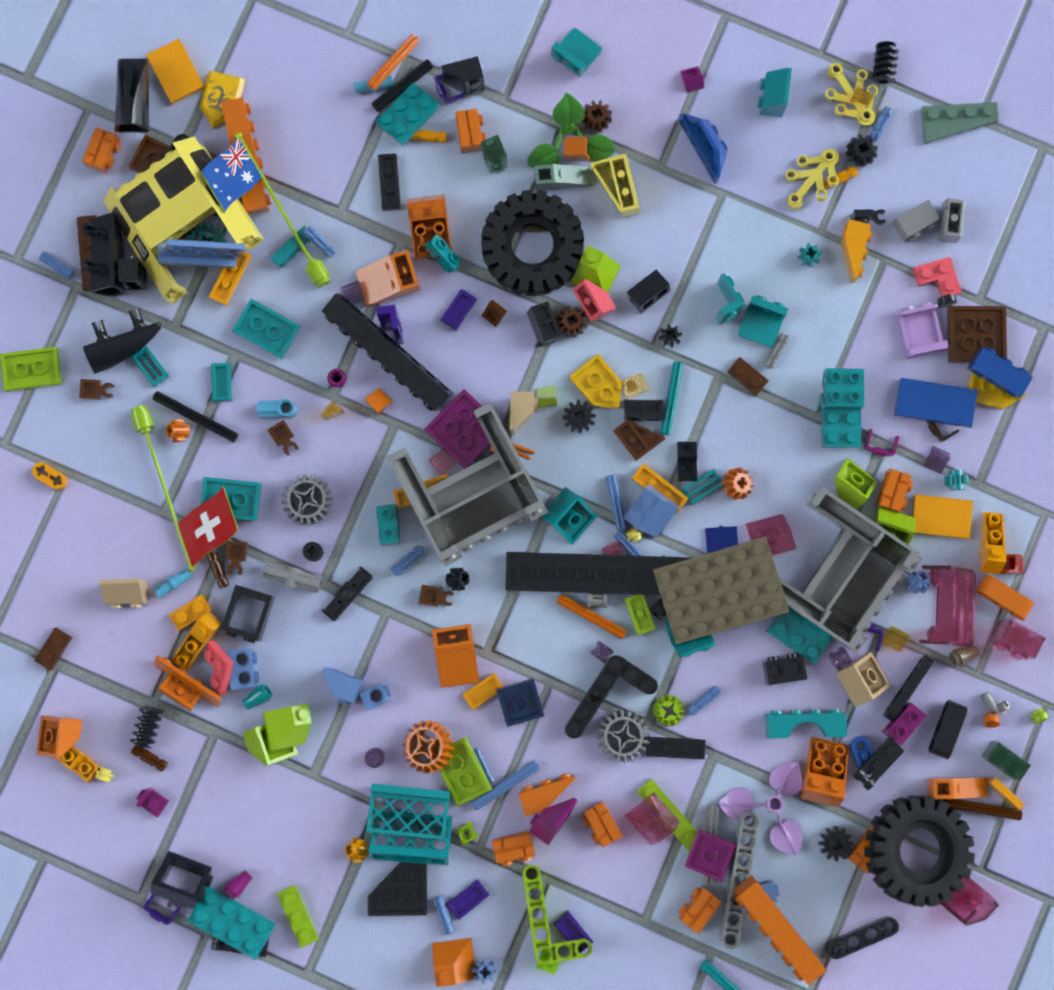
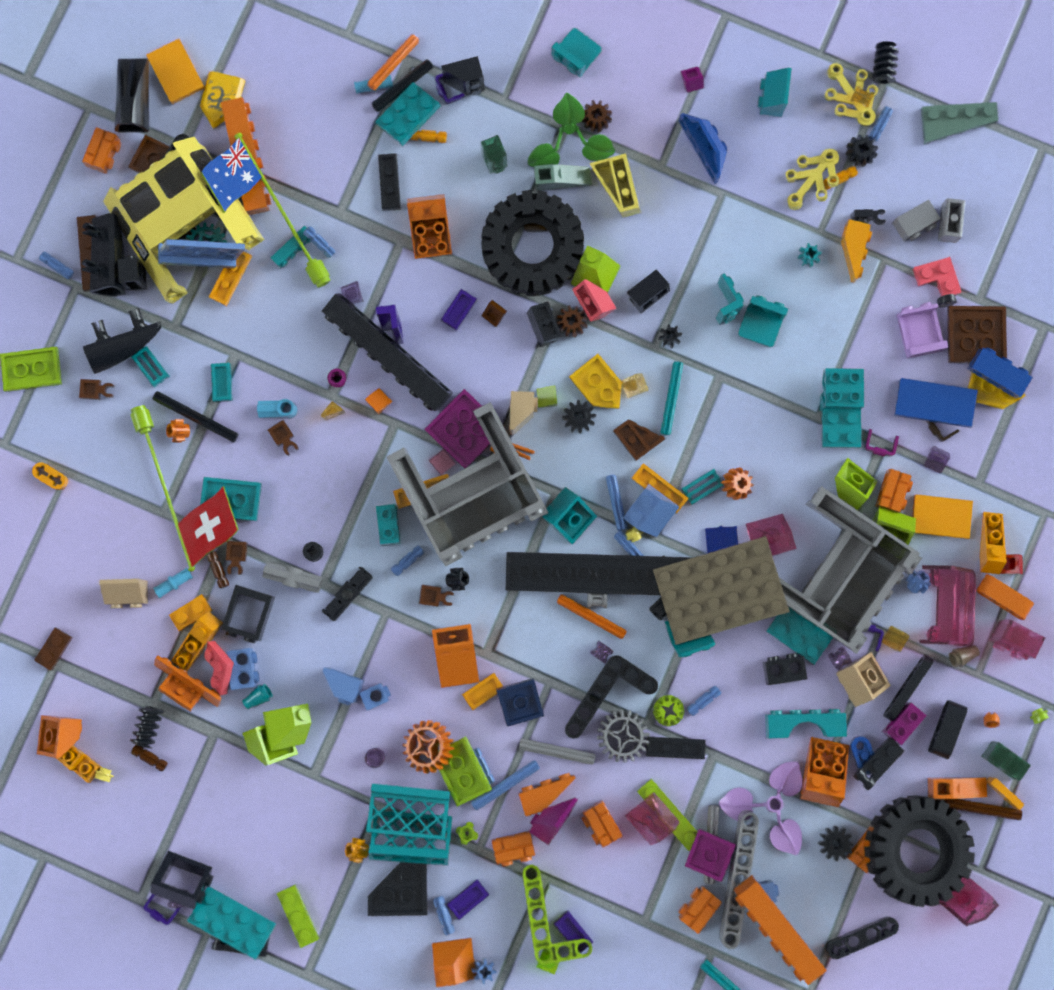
magenta bracket [136,788,170,818] -> none
magenta cone [223,870,253,900] -> none
teal plate [232,299,301,359] -> none
light grey gear [281,474,334,526] -> none
slope [355,250,421,307] -> none
teal hinge [425,233,461,273] -> none
orange brick [455,108,486,153] -> none
orange panel [563,137,590,161] -> none
clear pink tile [601,540,623,555] -> none
black hinge [624,399,663,421] -> none
lime plate [624,595,656,636] -> none
black slope [677,442,698,481] -> none
reddish brown plate [727,357,769,396] -> none
light grey axle [764,333,790,369] -> none
teal gear [944,470,969,491] -> none
light grey arm [980,692,1010,714] -> none
none -> light grey axle [519,738,595,765]

